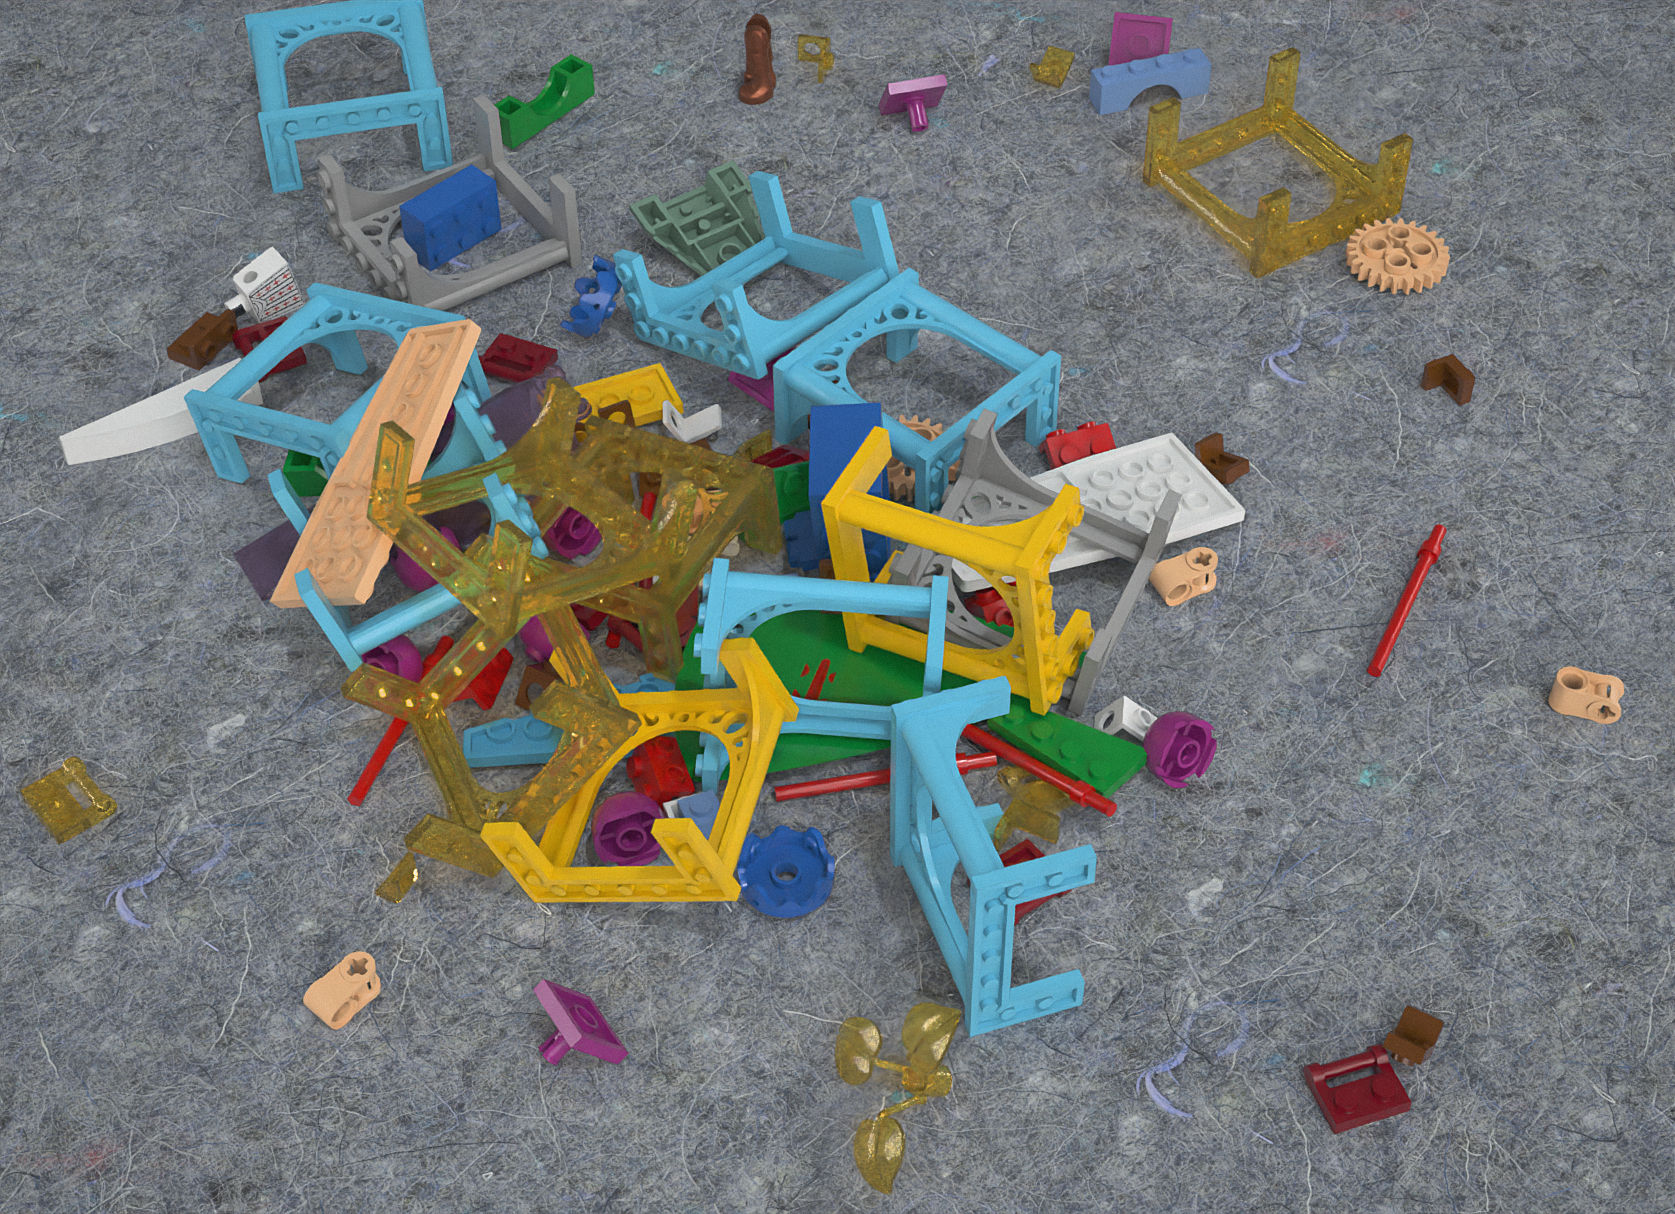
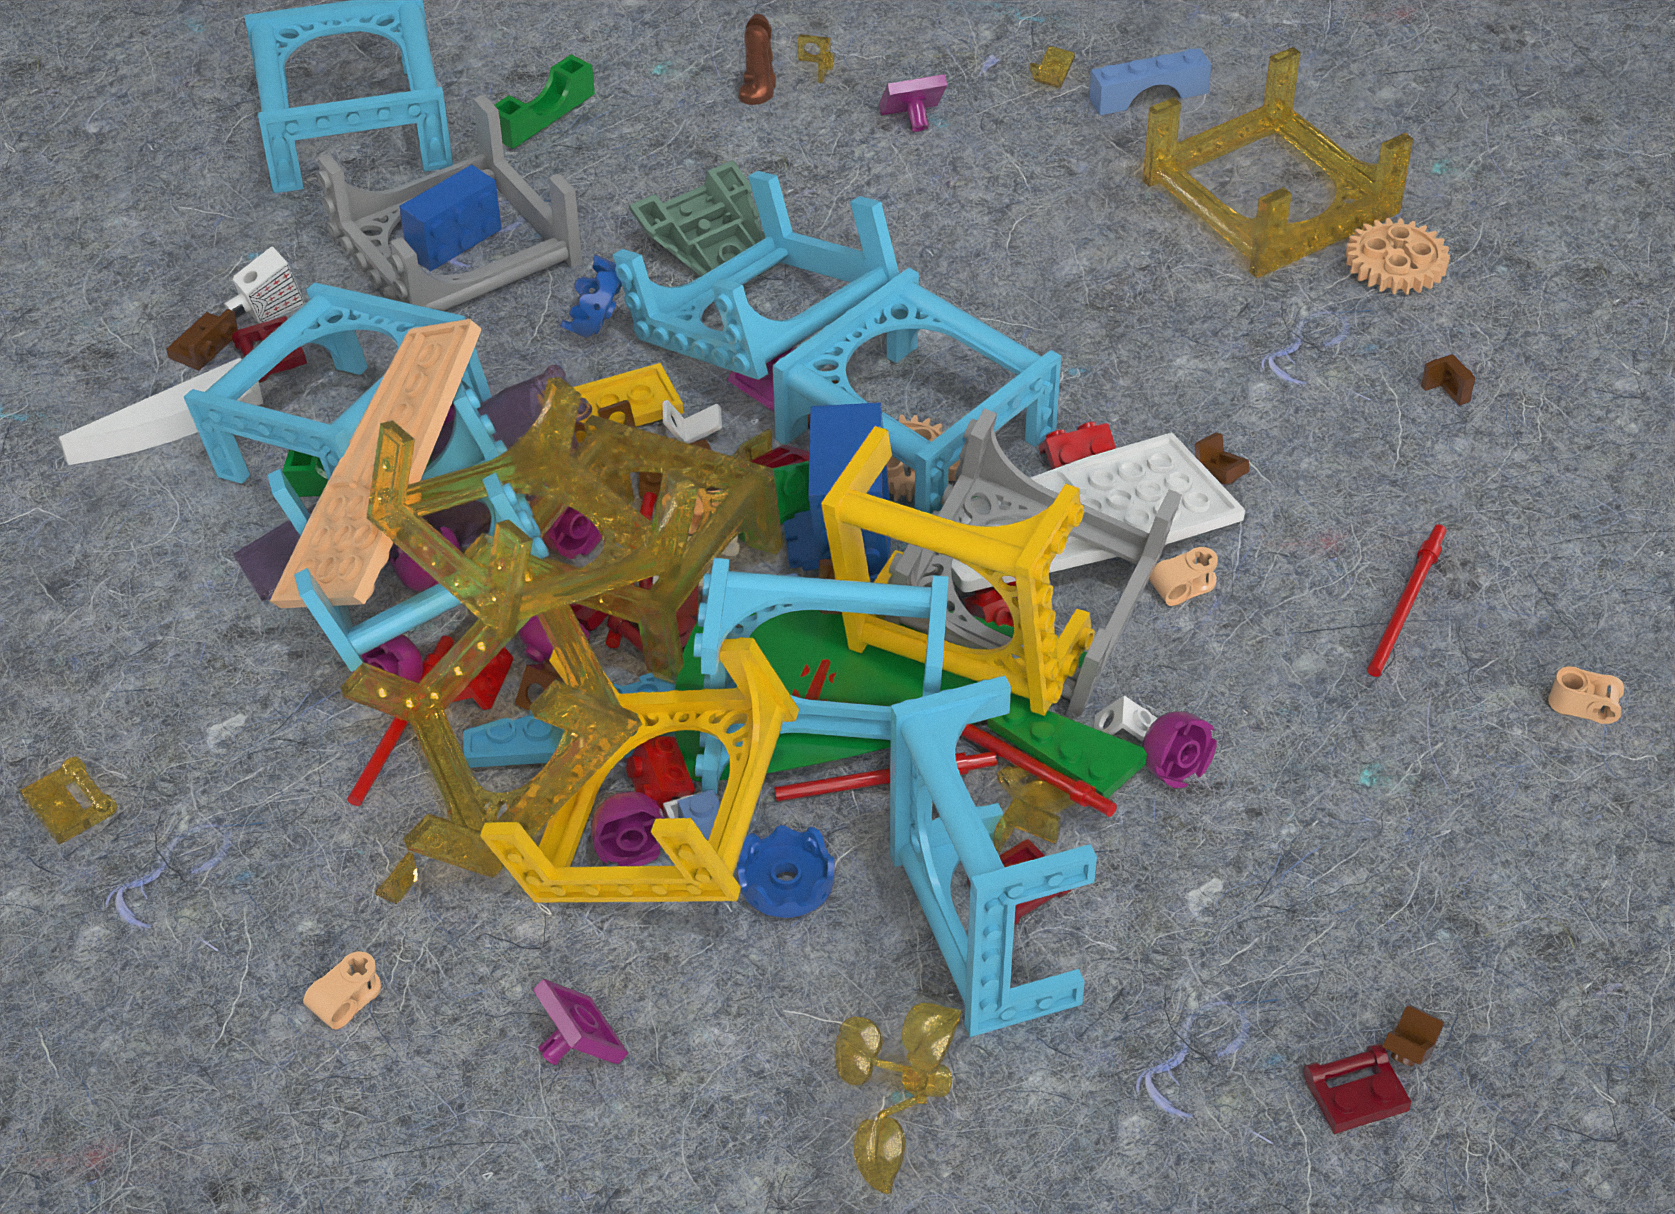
dark red plate [478,333,558,391] -> none
magenta tile [1108,12,1173,65] -> none

